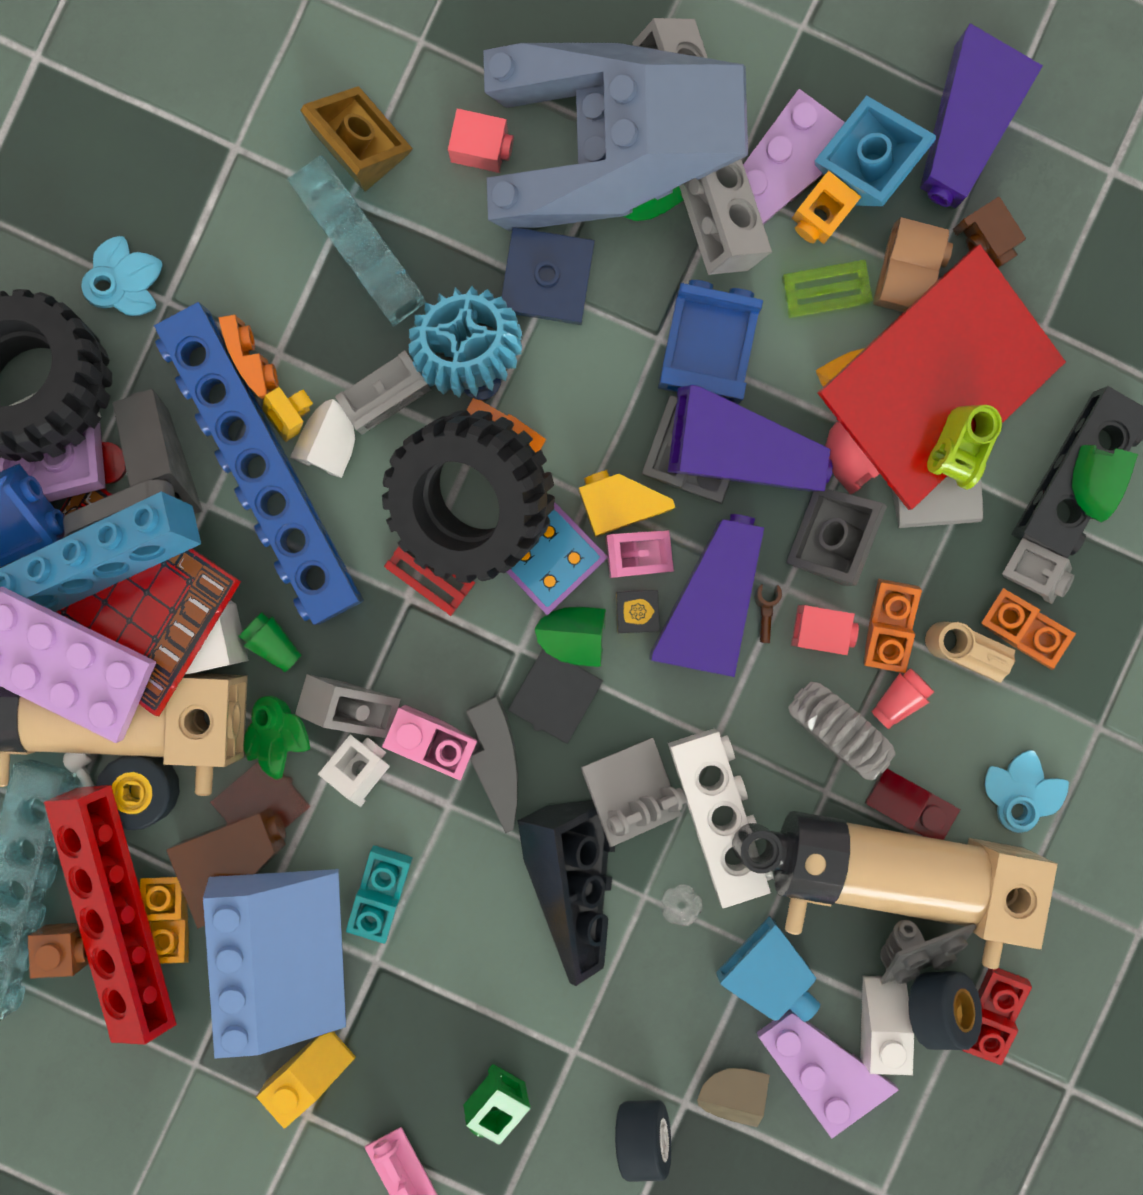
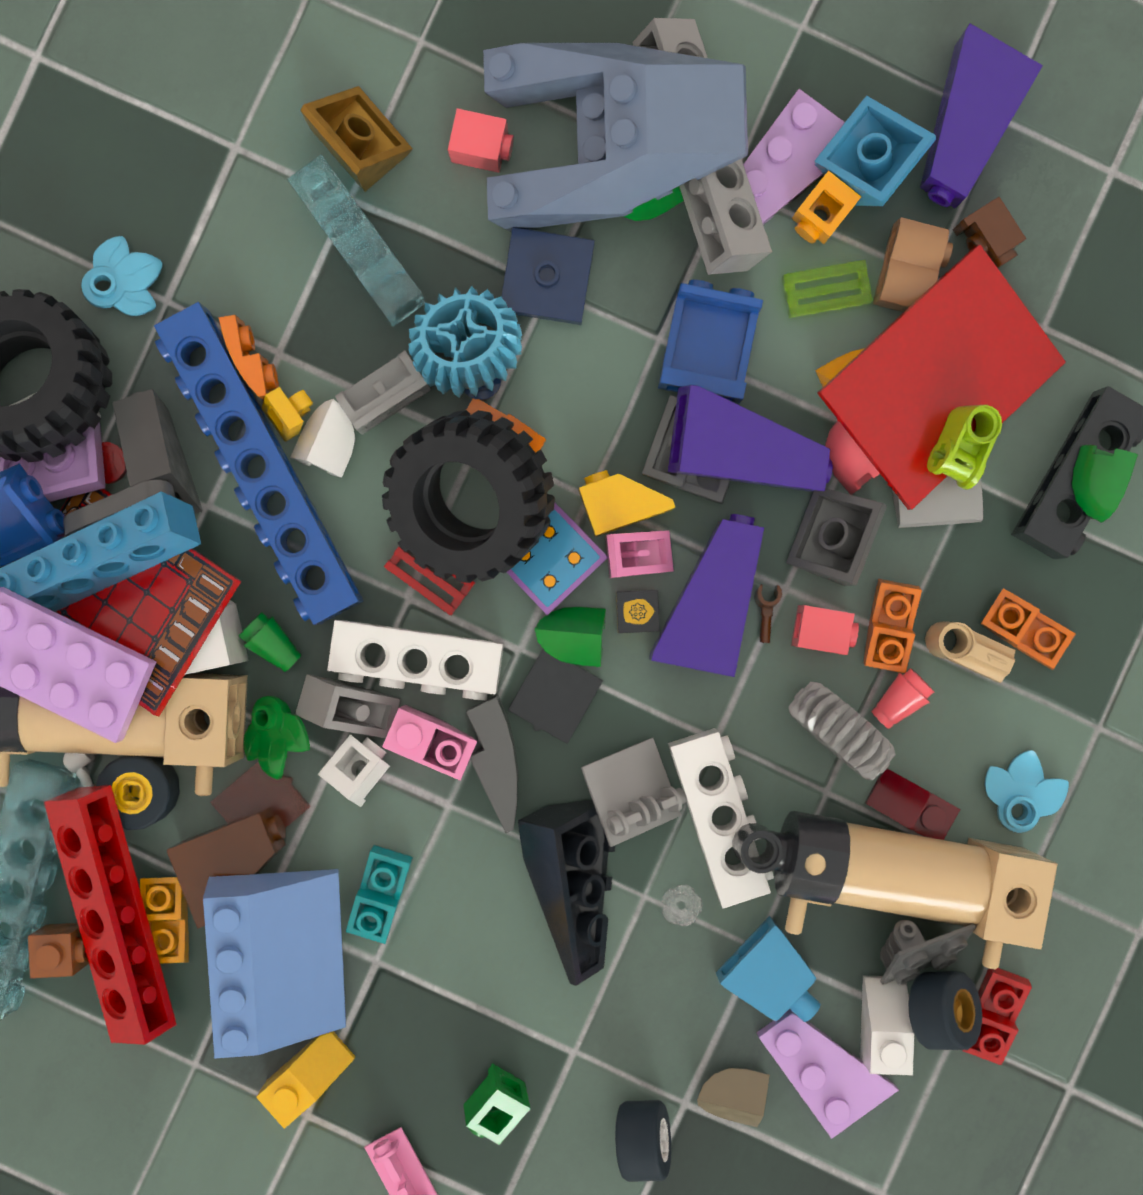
light grey bracket [1002,538,1075,604] -> none
none -> white brick [327,620,504,701]

